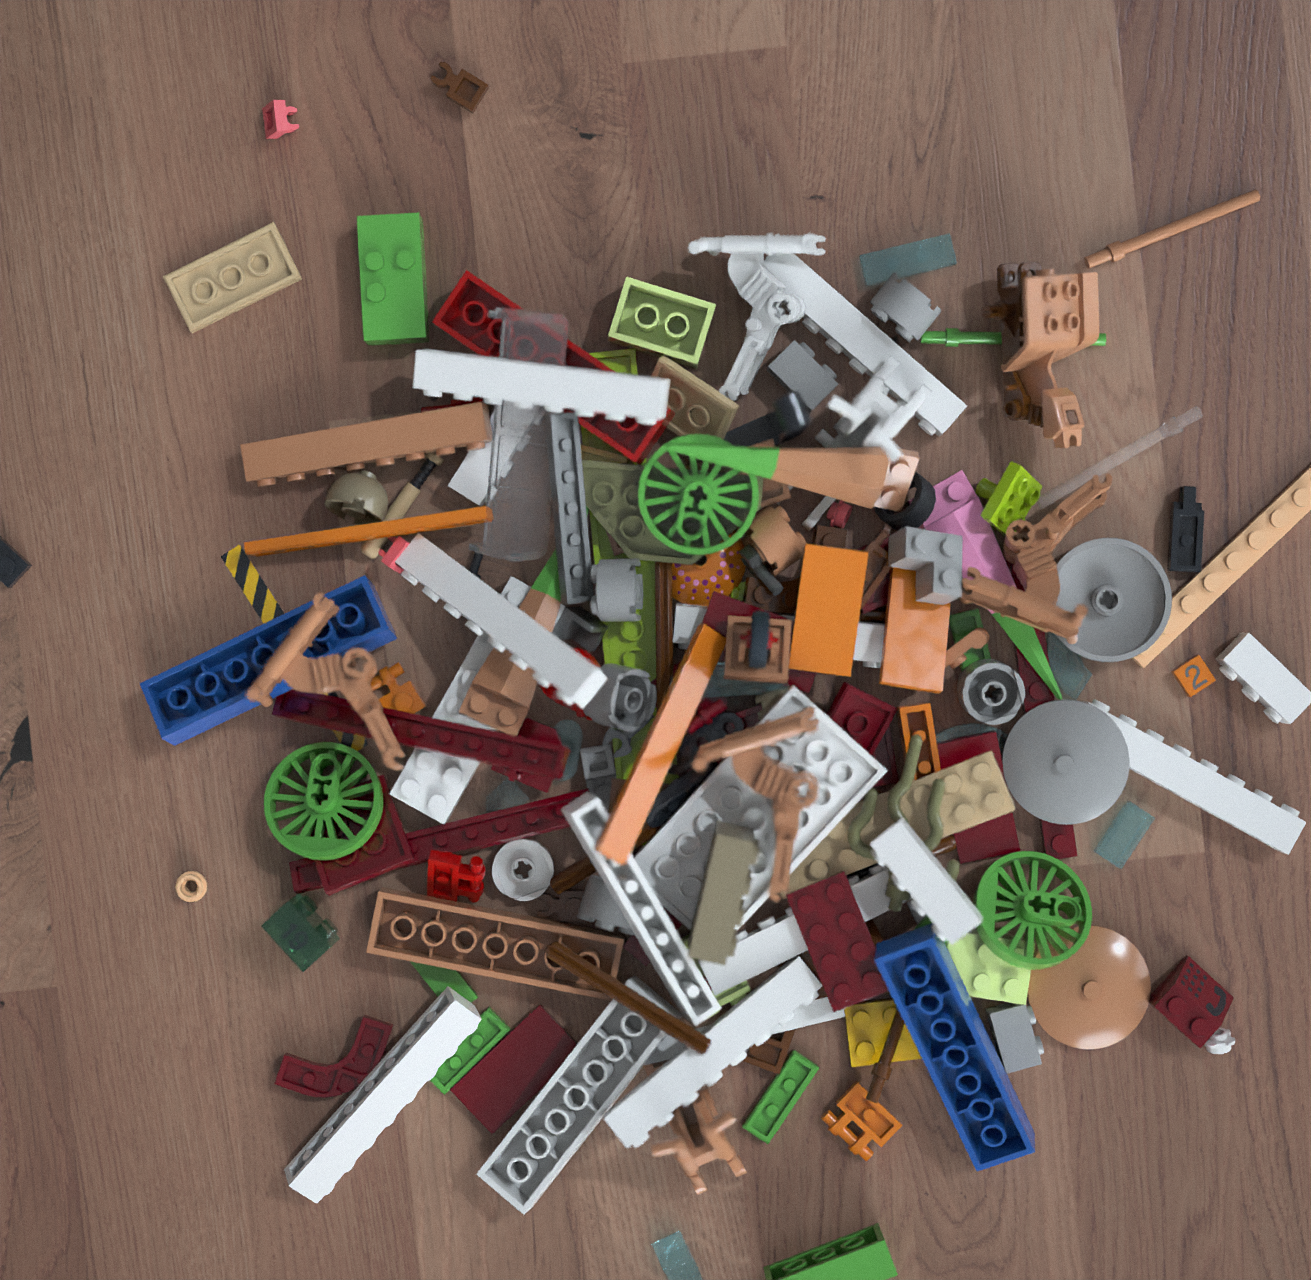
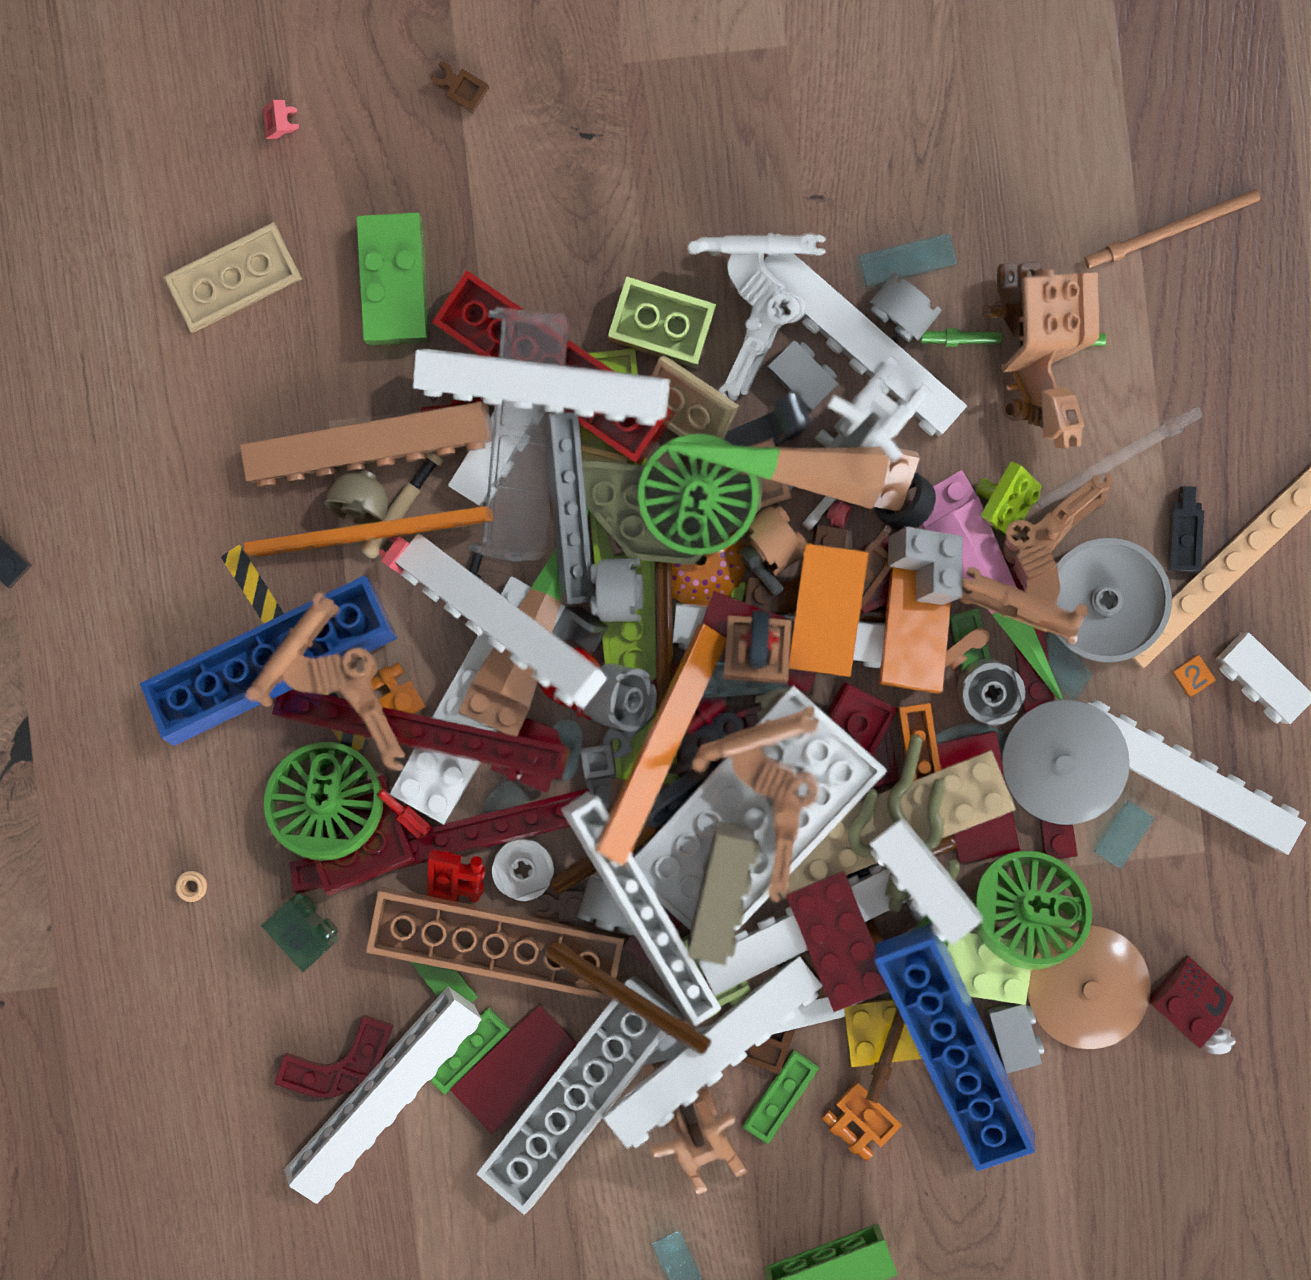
none -> red axle [377,789,431,839]

